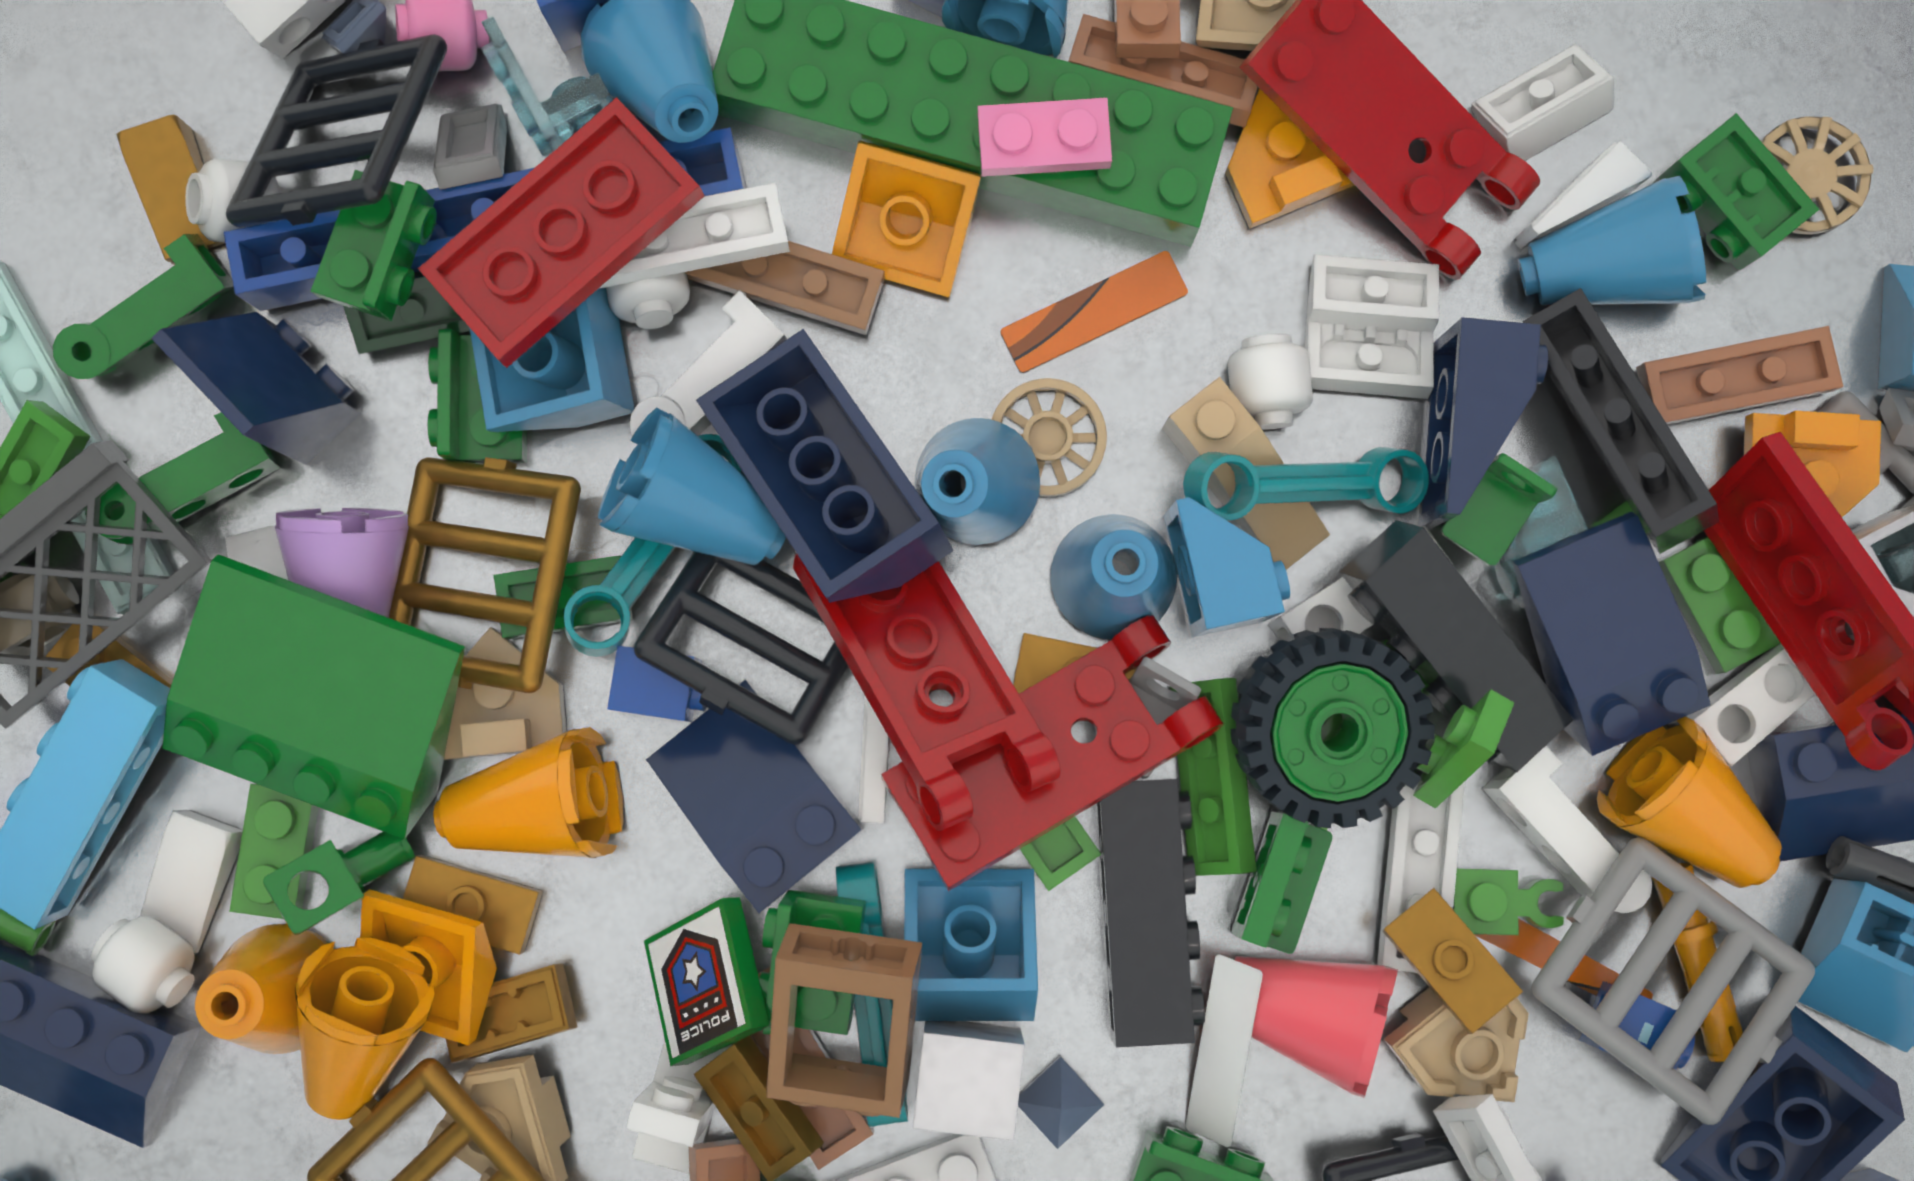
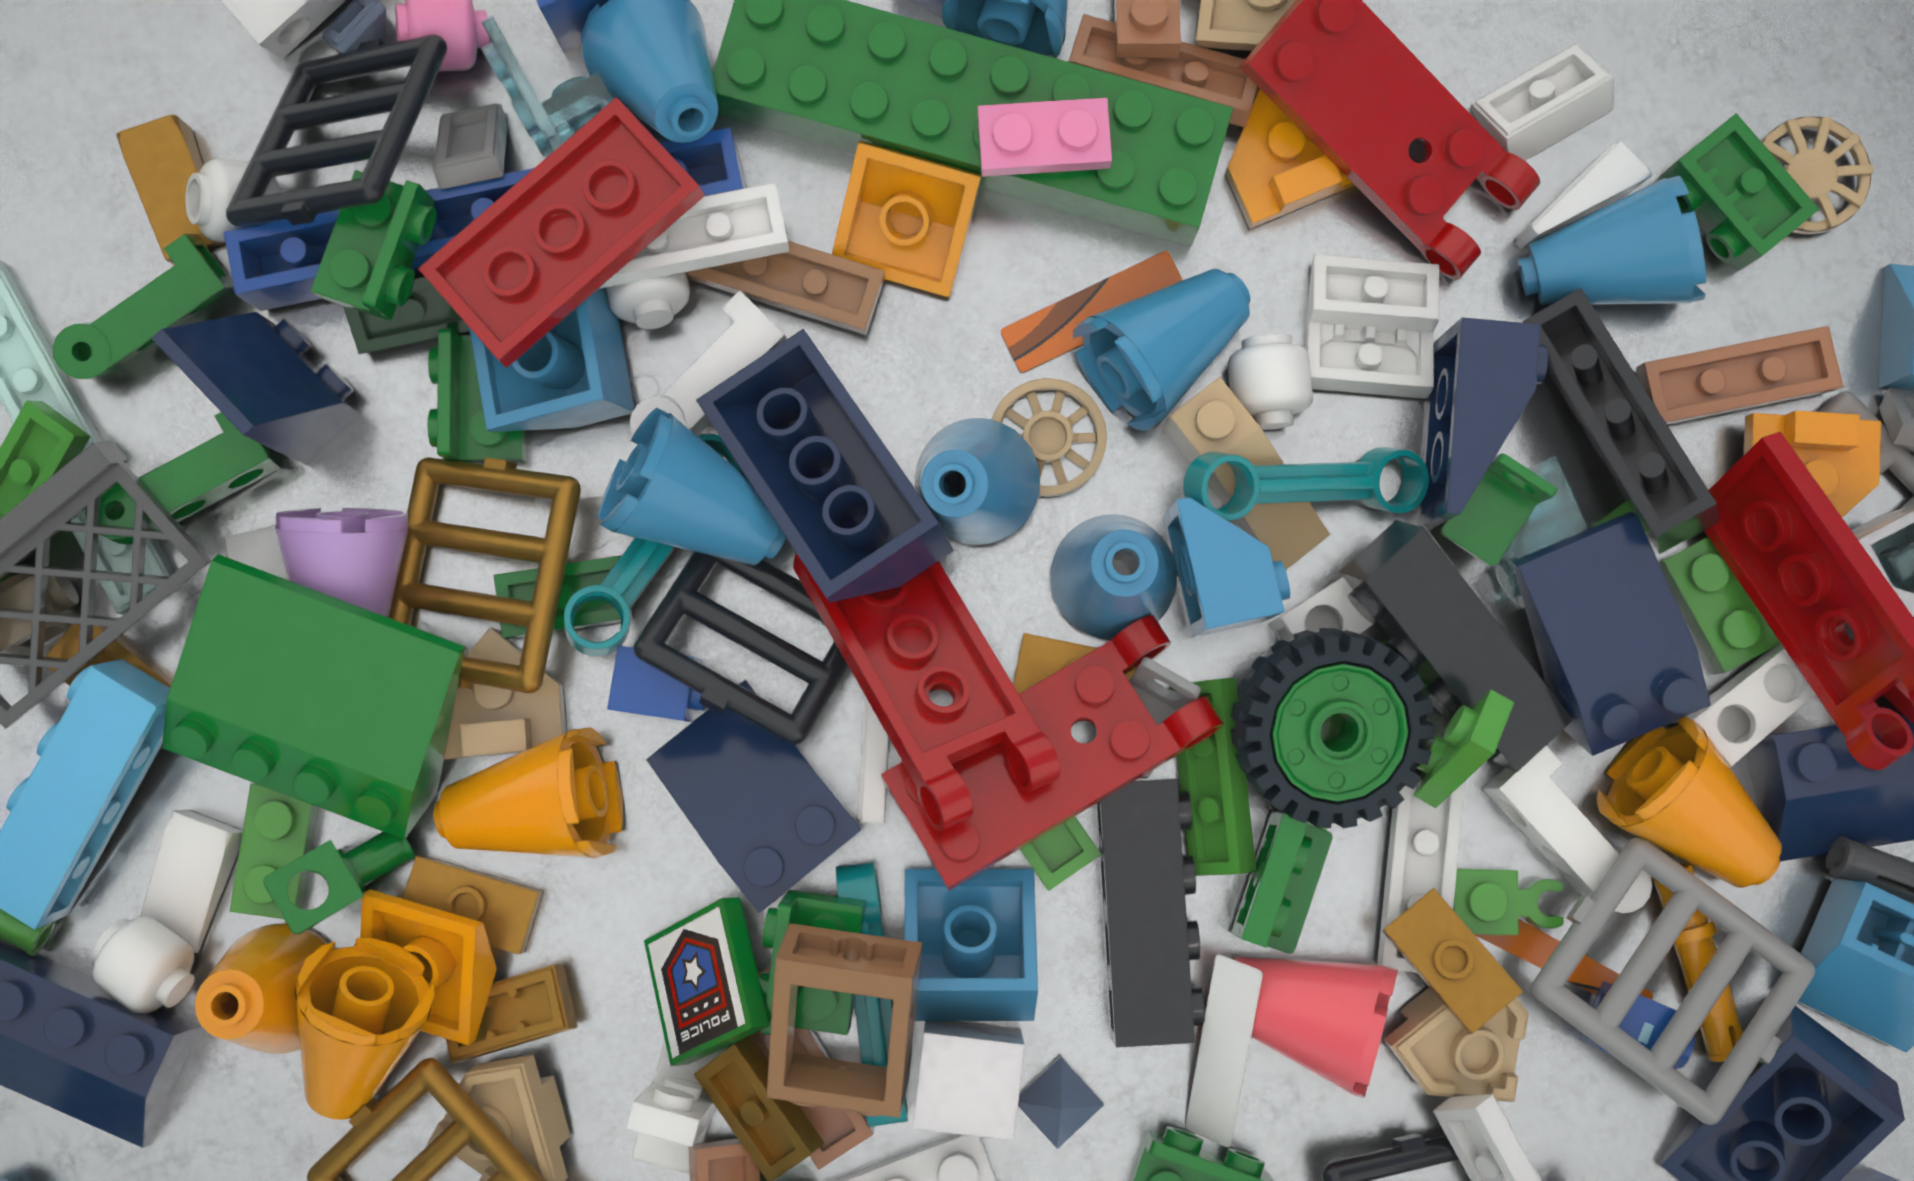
none -> dark azure cone [1073,268,1251,431]

